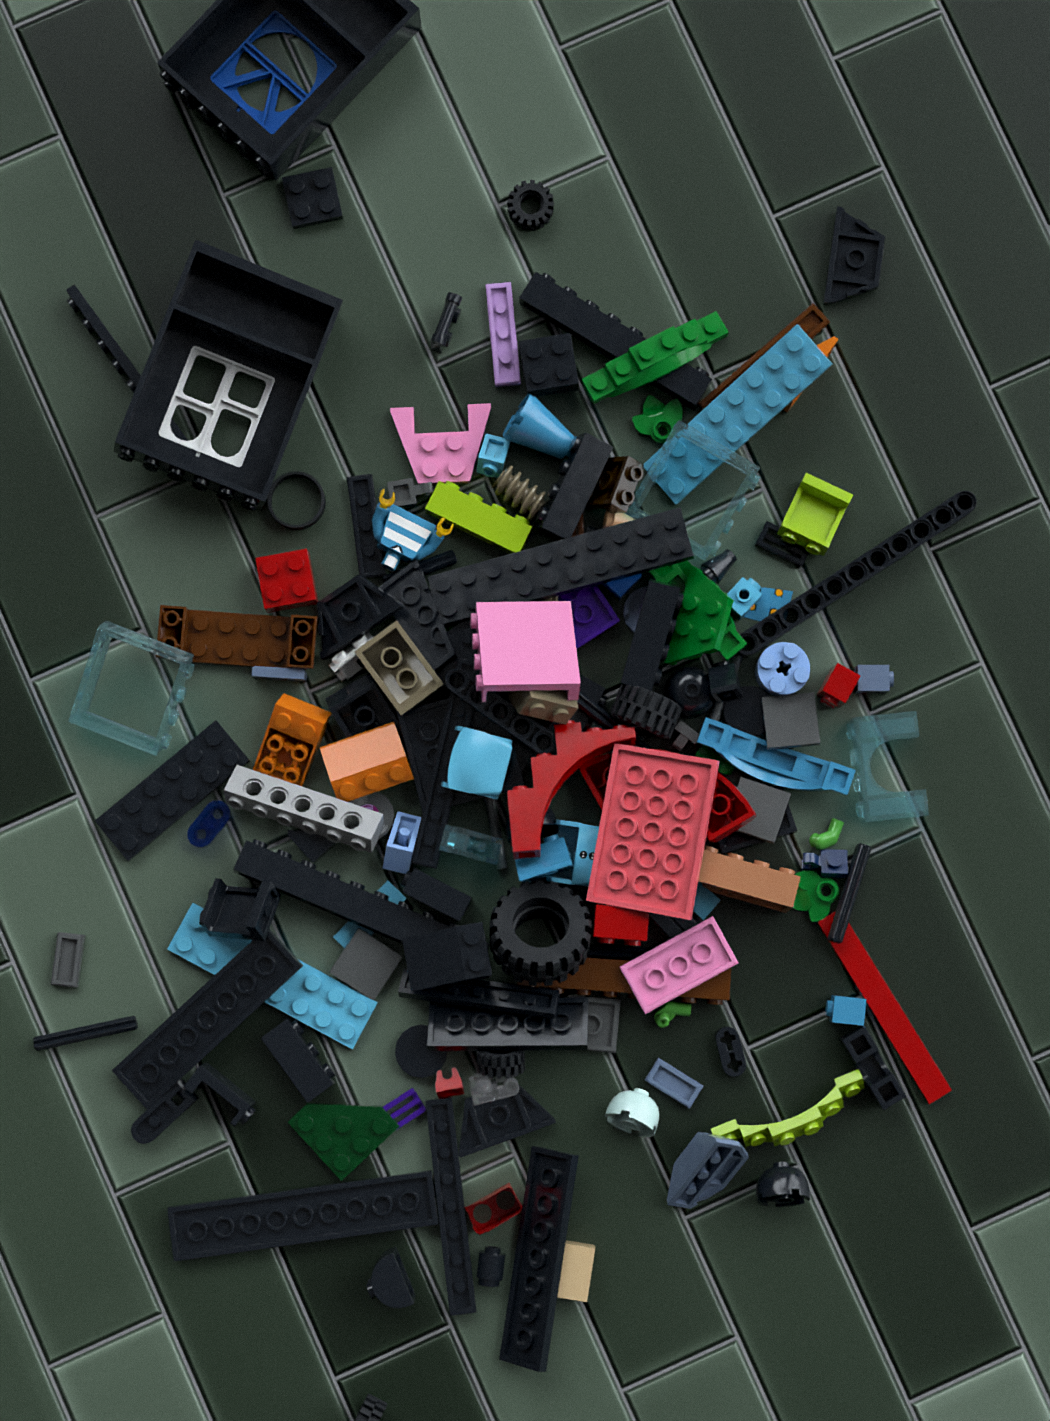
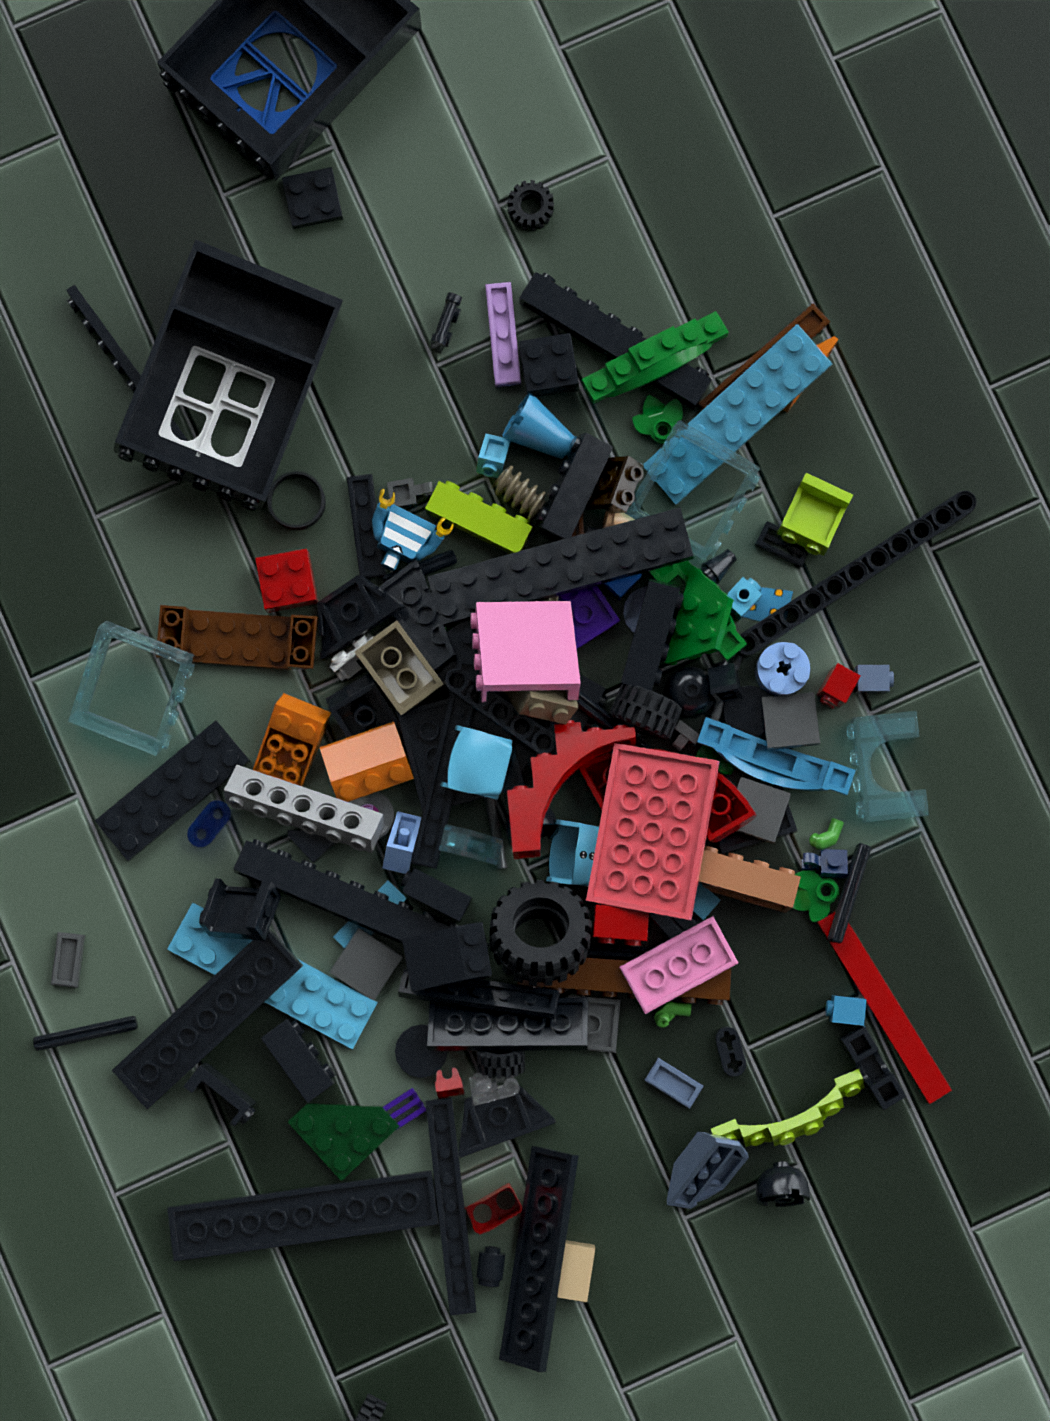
black plate [131,1078,199,1144] -> none
sand blue tile [252,666,307,682] -> none
black brick [366,1246,416,1308] -> none
bright pink wing [390,403,491,485] -> none
dark azure slope [515,834,574,883] -> none
light aqua cylinder [605,1088,659,1137] -> none
black wing [823,206,885,305] -> none

